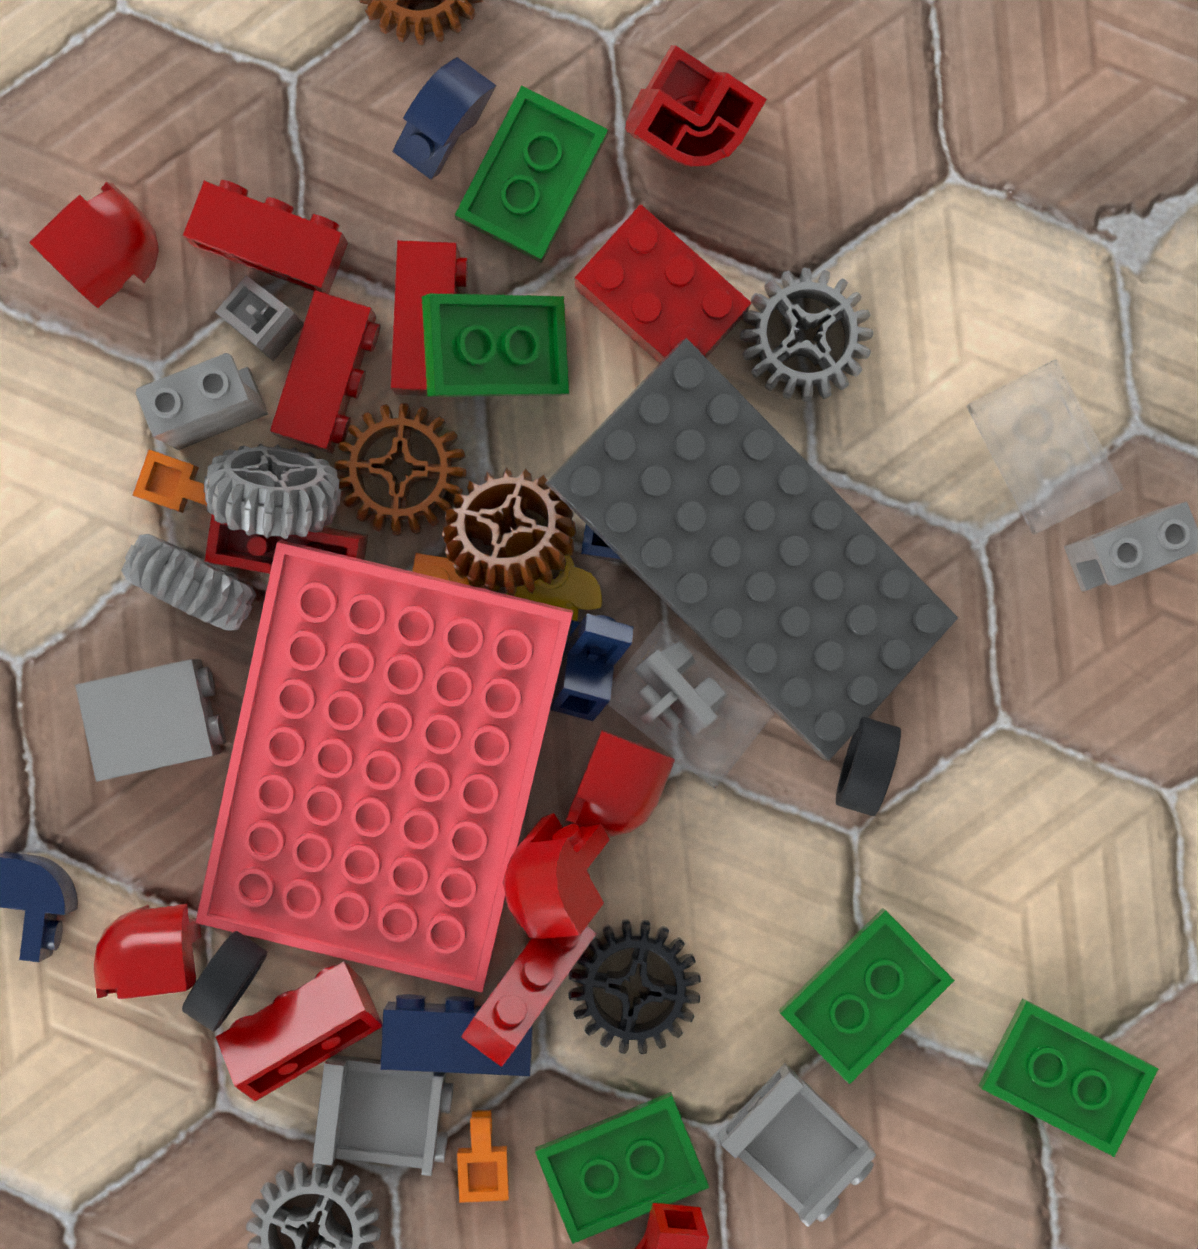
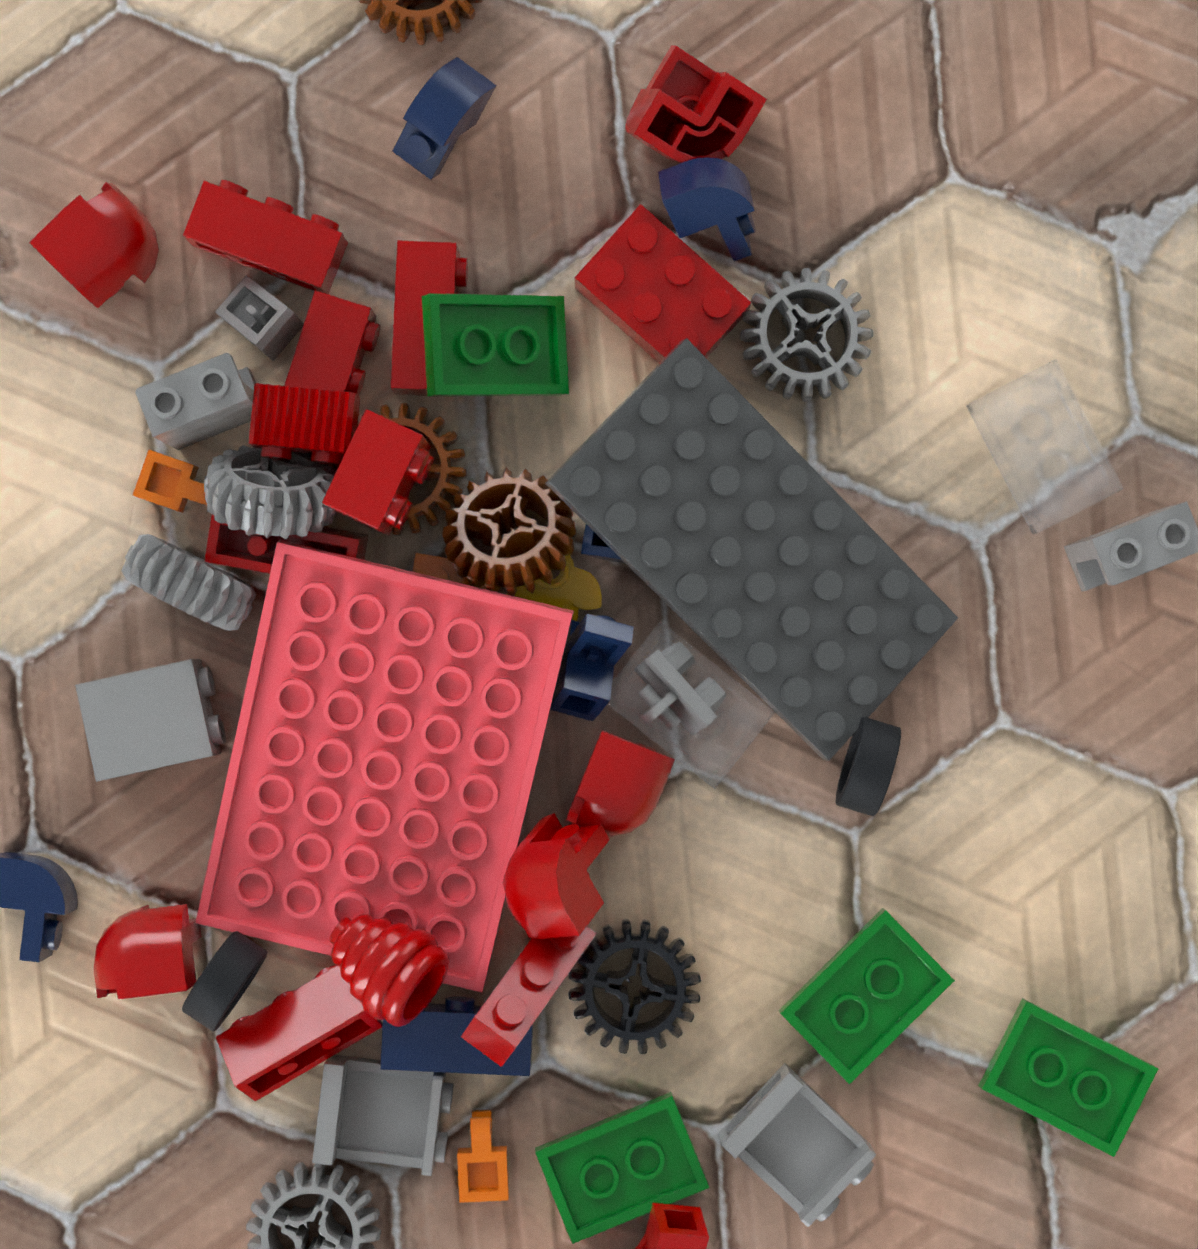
green plate [455,85,608,263] -> none
none -> red brick [249,383,360,465]
none -> red brick [322,409,434,536]
none -> red piece [329,914,449,1027]
none -> dark blue brick [658,157,756,261]

